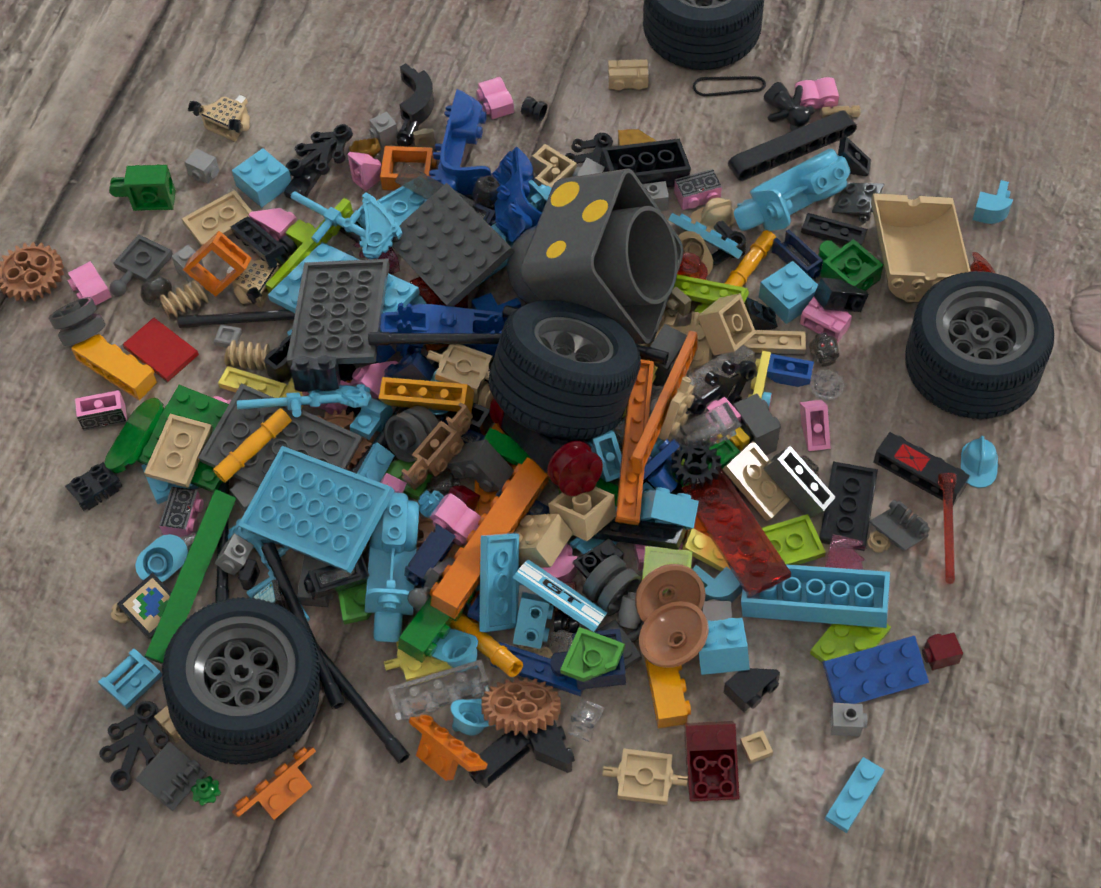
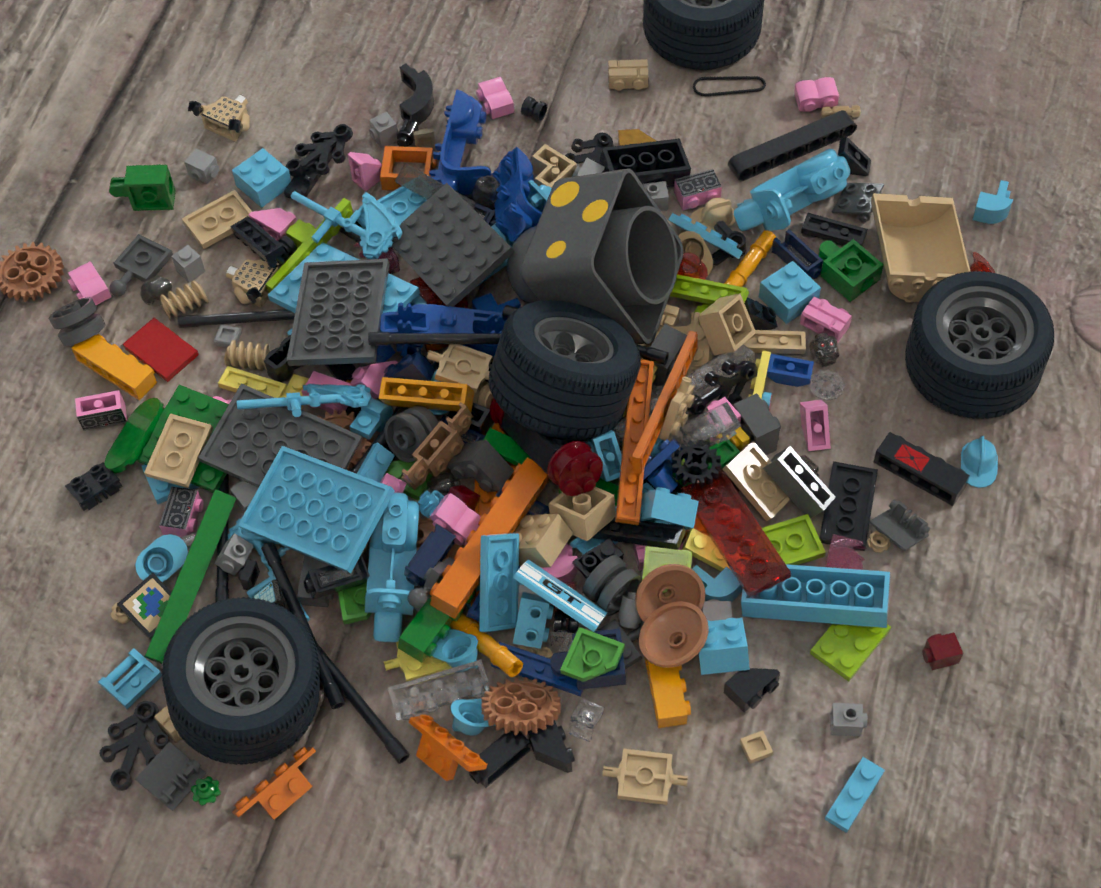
orange window [183,231,252,297] -> none
light orange piece [213,408,292,483] -> none
black brick [290,355,341,392] -> none
pearl gold hair [349,138,381,158] -> none
dark tan tile [666,287,691,317] -> none
dark red slope [684,721,740,802] -> none
black piece [764,82,815,131] -> none
black slope [814,278,869,312] -> none
blue plate [822,636,929,704] -> none
clear red piece [938,473,957,584] -> none

